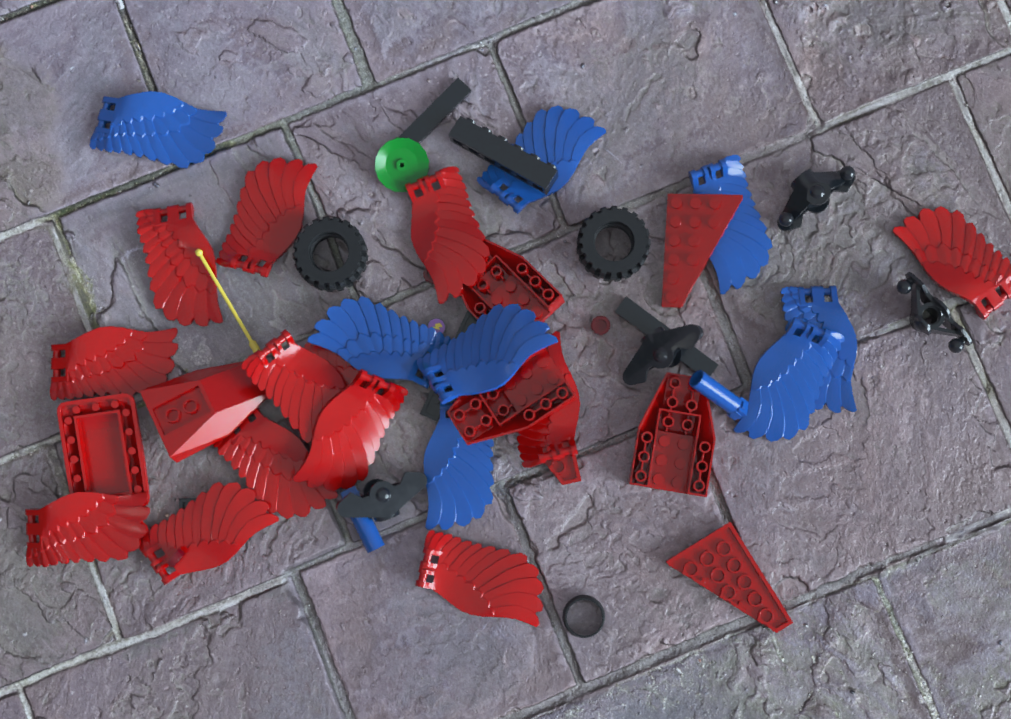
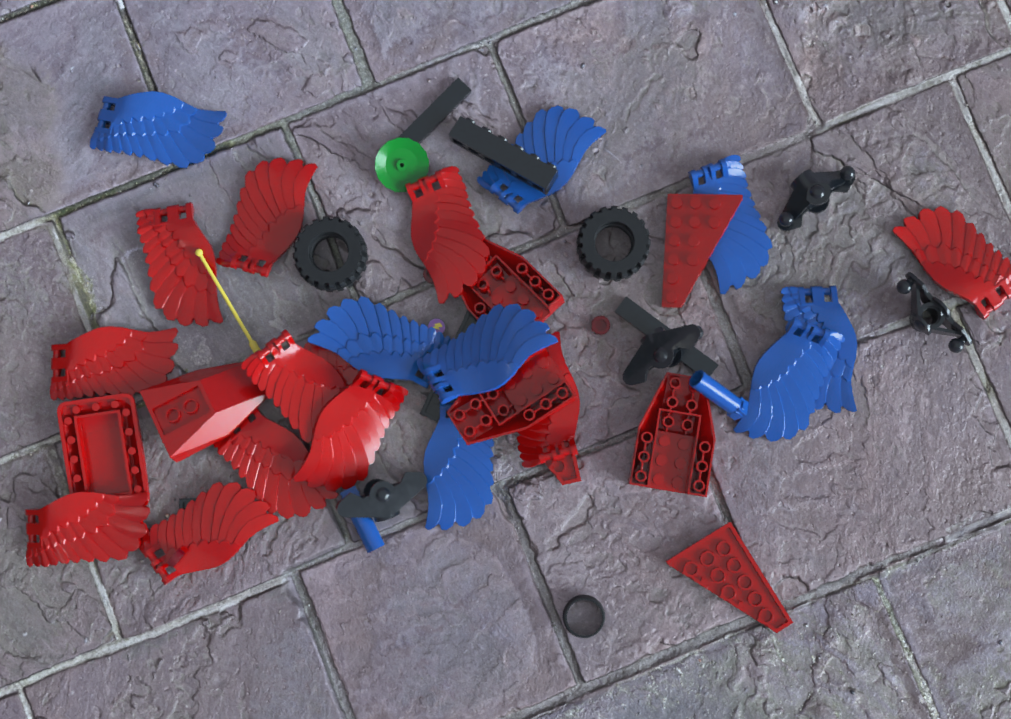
red animal [415,530,544,627] -> none

